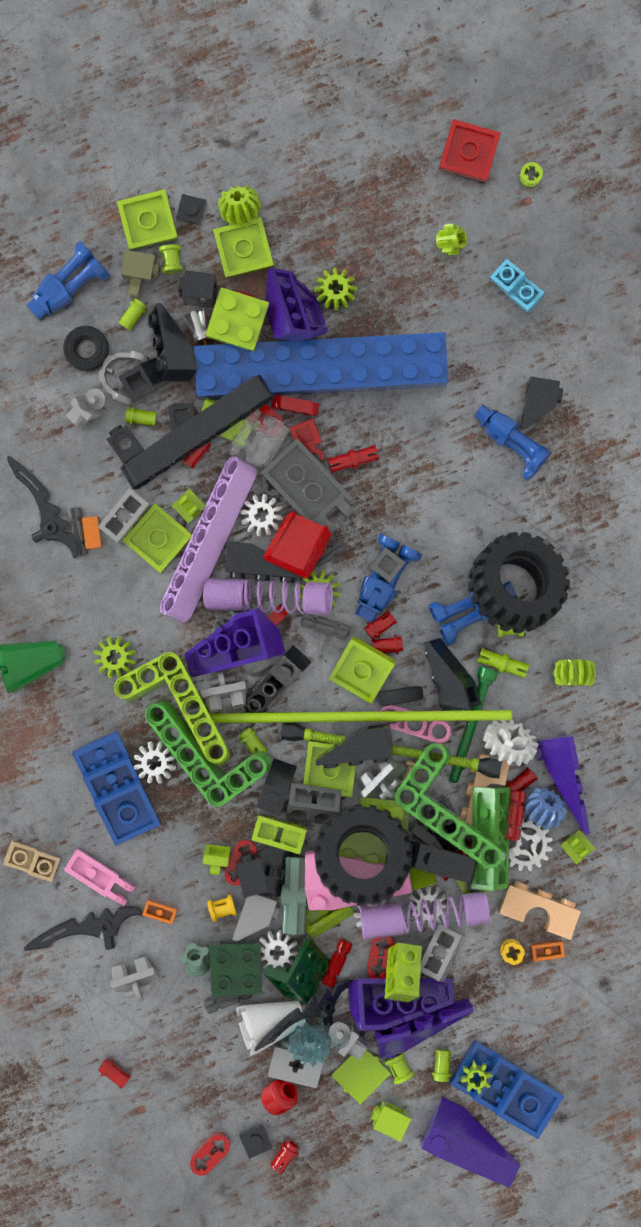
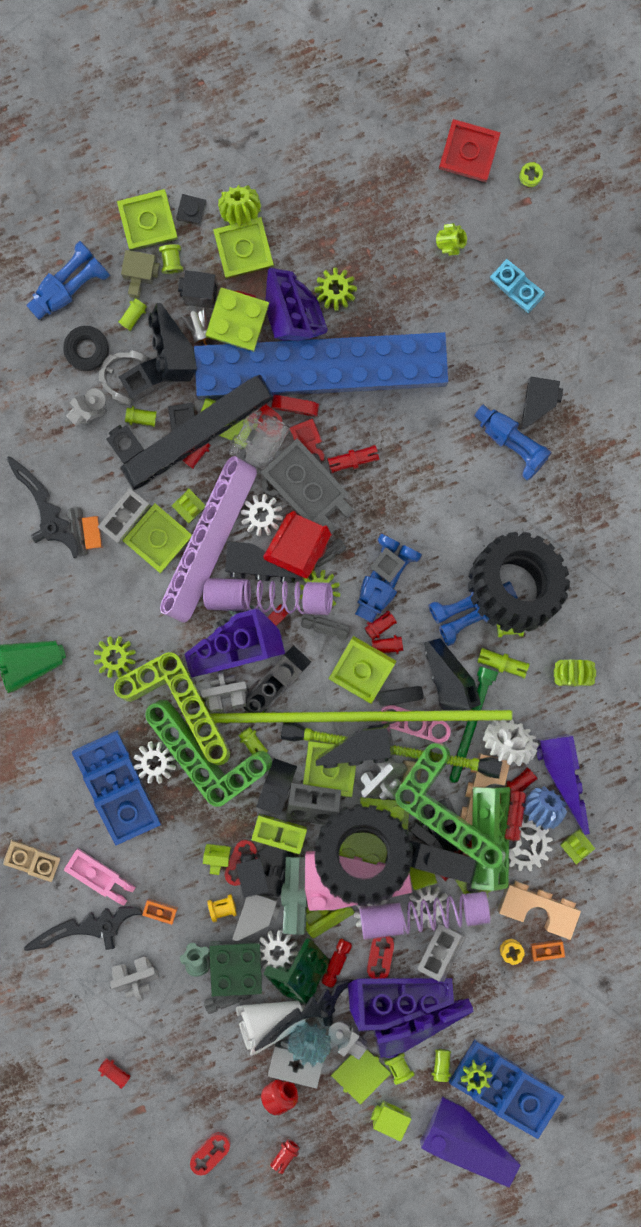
black plate [239,1123,272,1159] -> none
lime brick [385,943,422,1002] -> none

